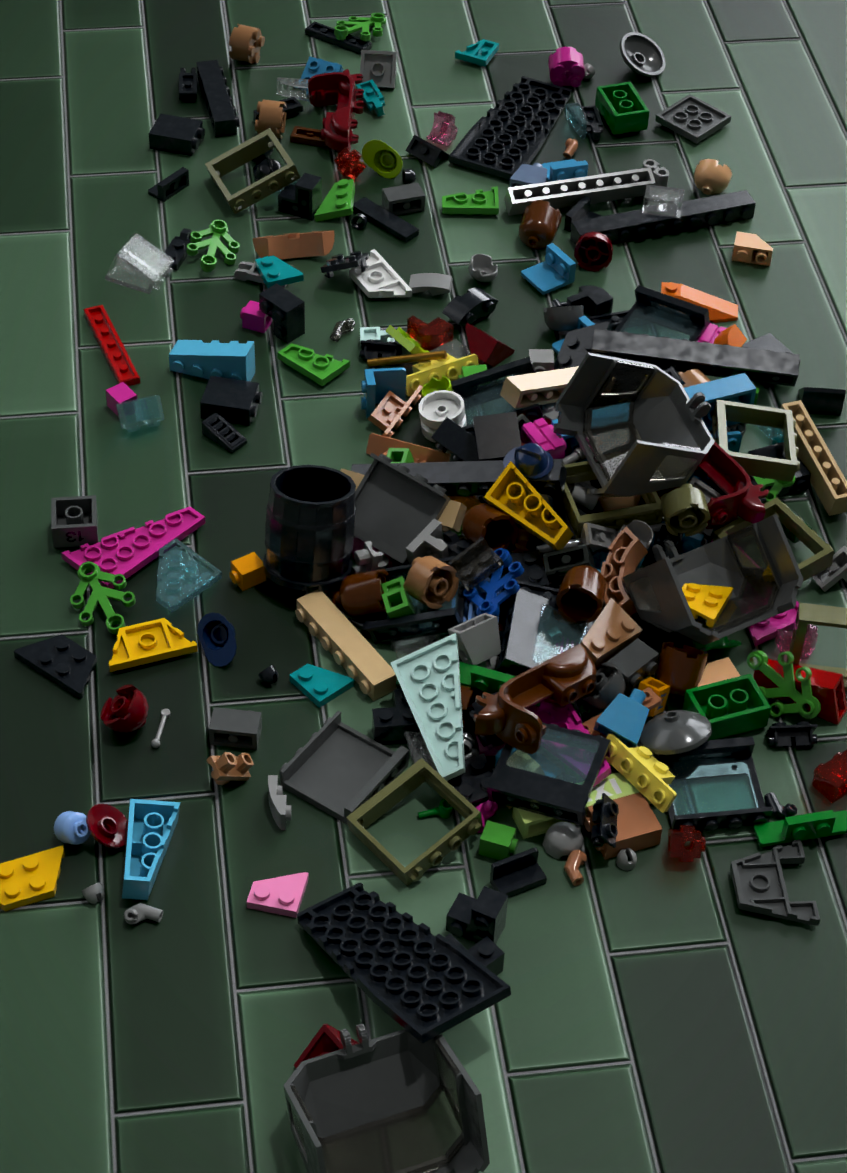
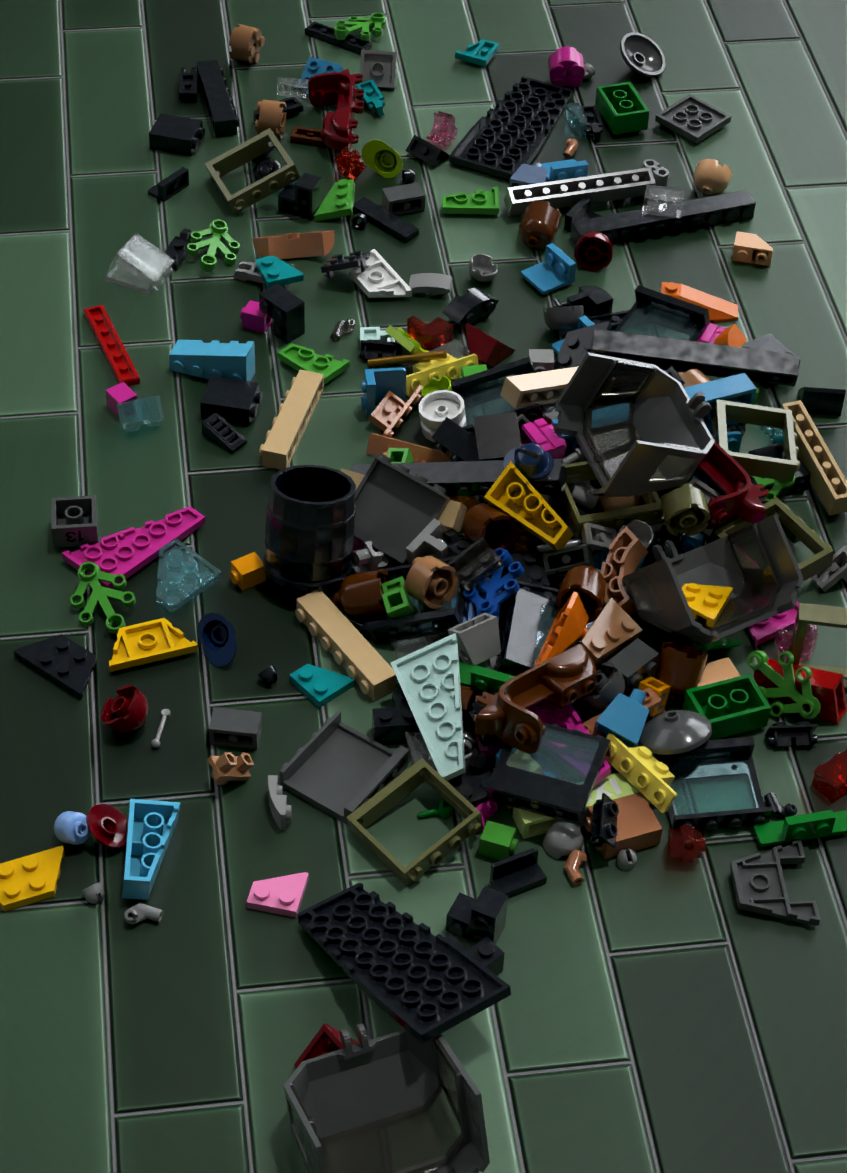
none -> tan brick [259,370,324,470]
none -> orange wedge [534,591,589,667]

